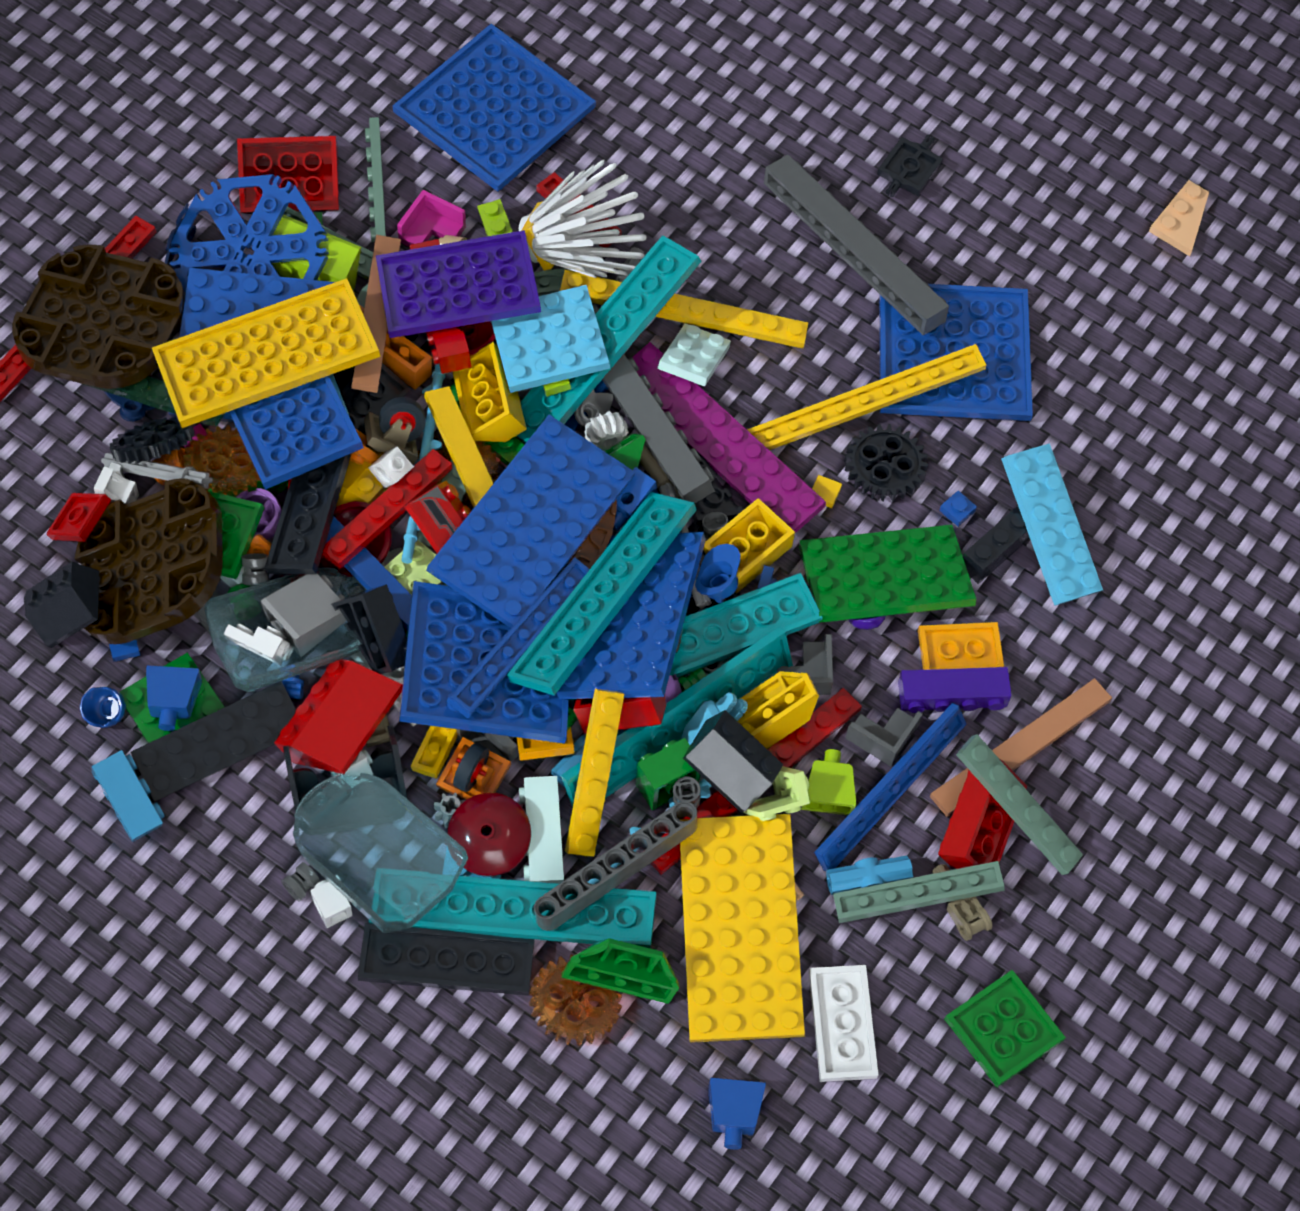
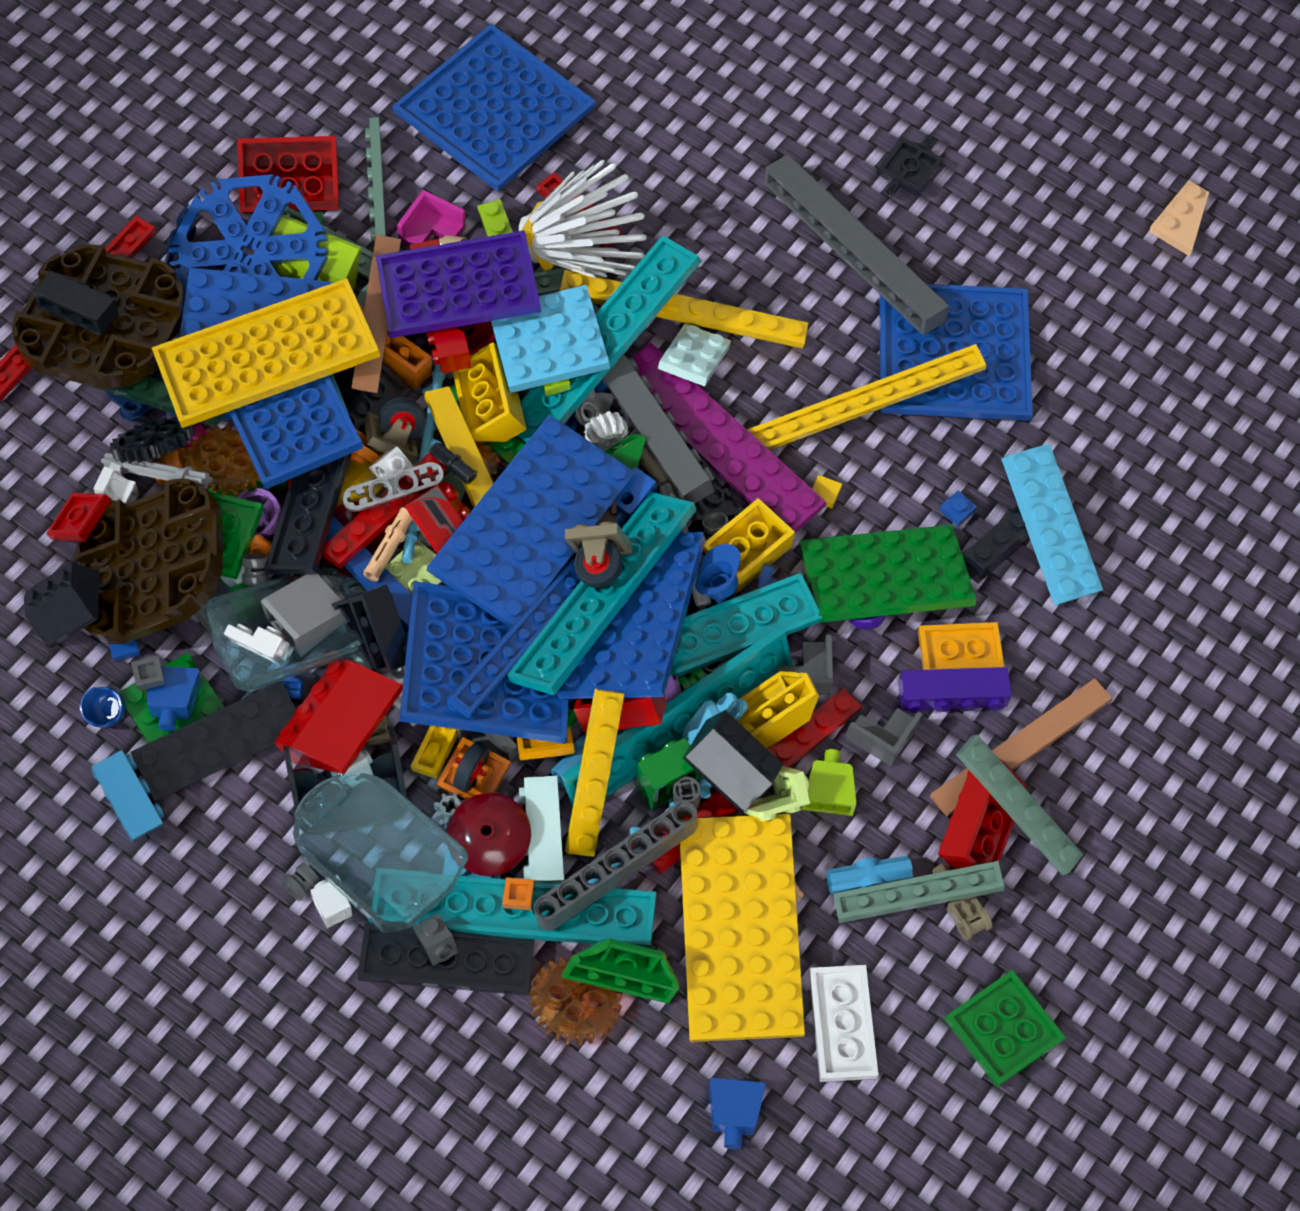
blue tile [814,703,967,871] -> none
black gear [844,424,928,502] -> none
none -> black brick [33,271,119,337]
none -> dark grey plate [131,656,165,691]
none -> light grey beam [343,462,443,512]
none -> light nougat pin [363,508,413,582]
none -> dark grey bracket [413,913,458,965]
none -> black axle [429,442,478,485]
none -> orange plate [502,877,535,910]
none -> plate [565,522,632,588]

